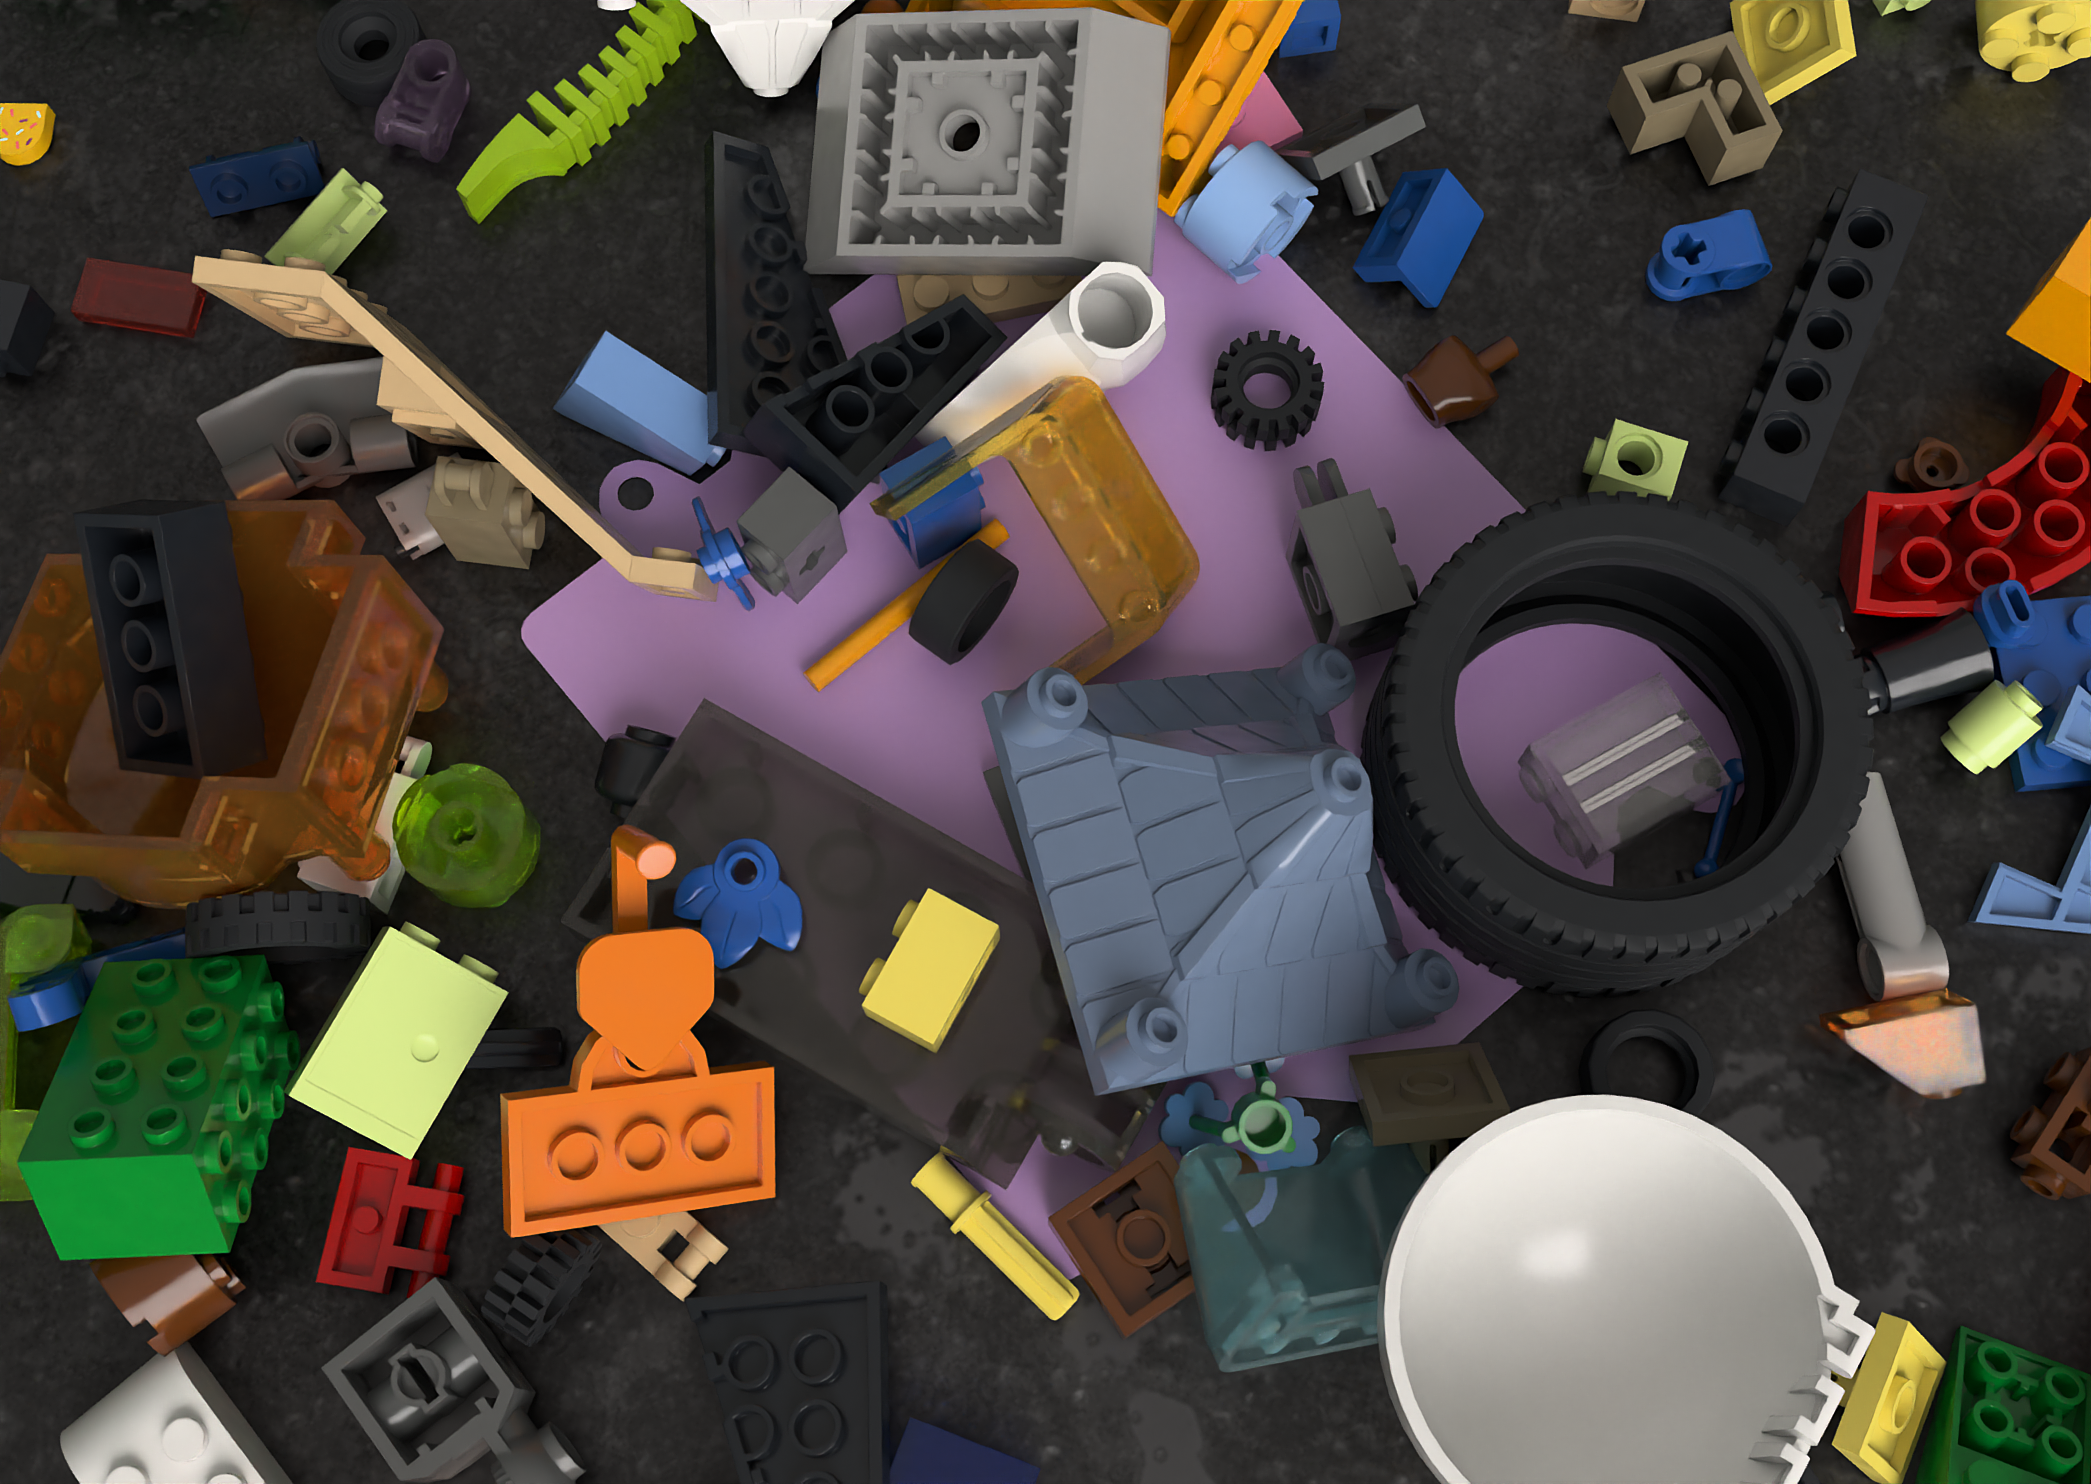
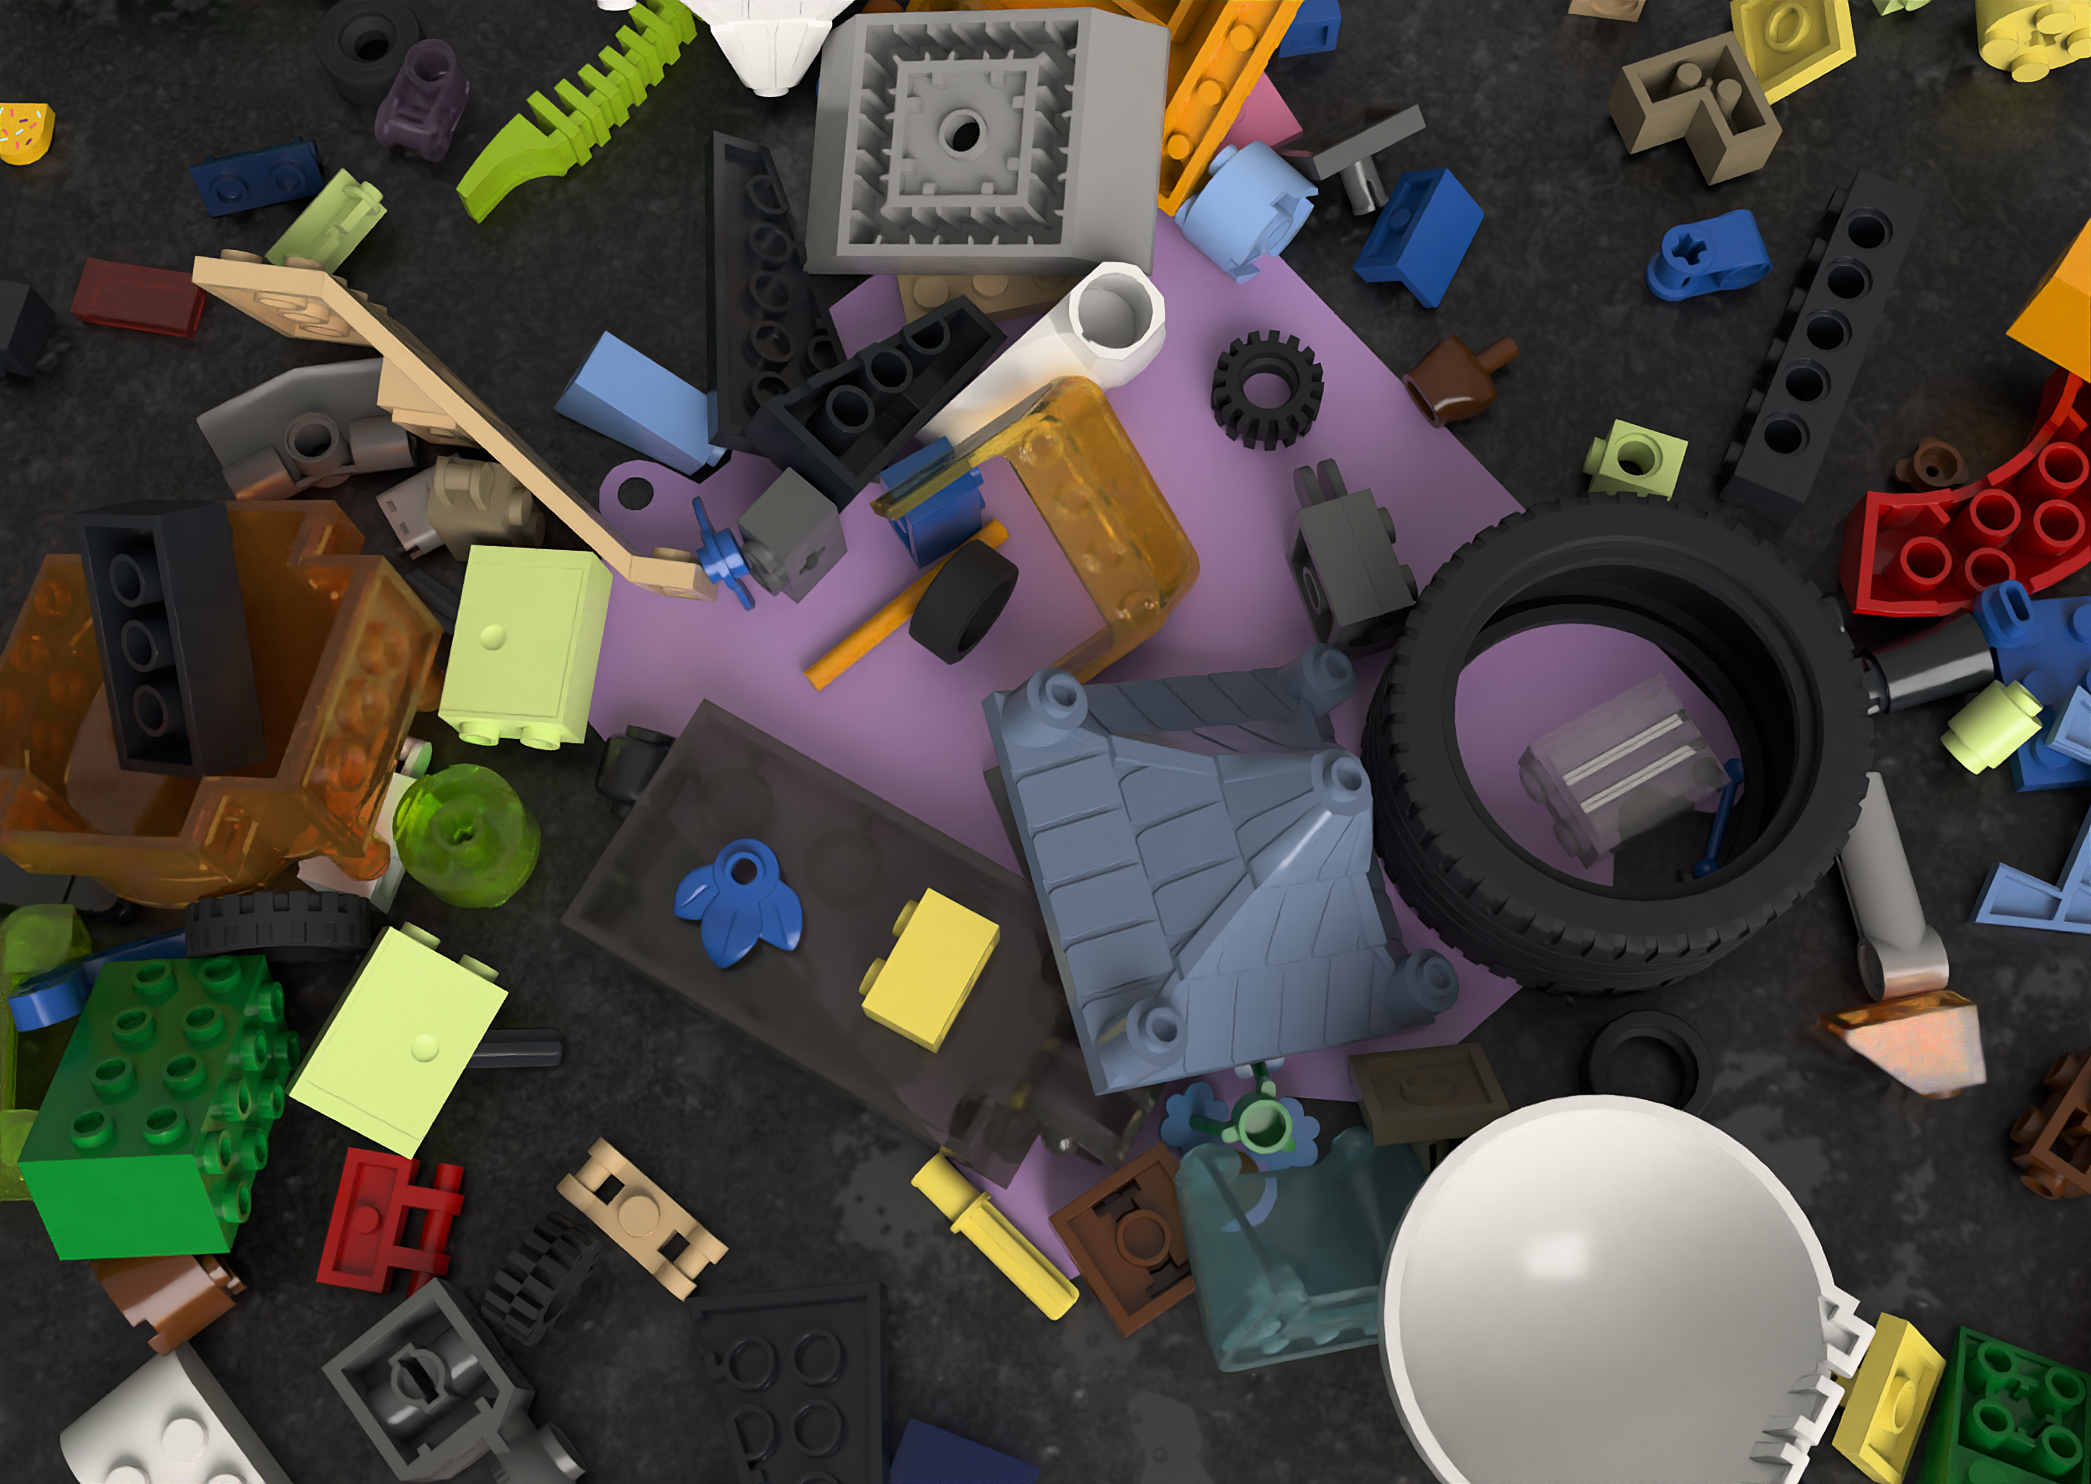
orange plate [500,825,775,1238] -> none
none -> yellowish green piece [396,545,613,750]

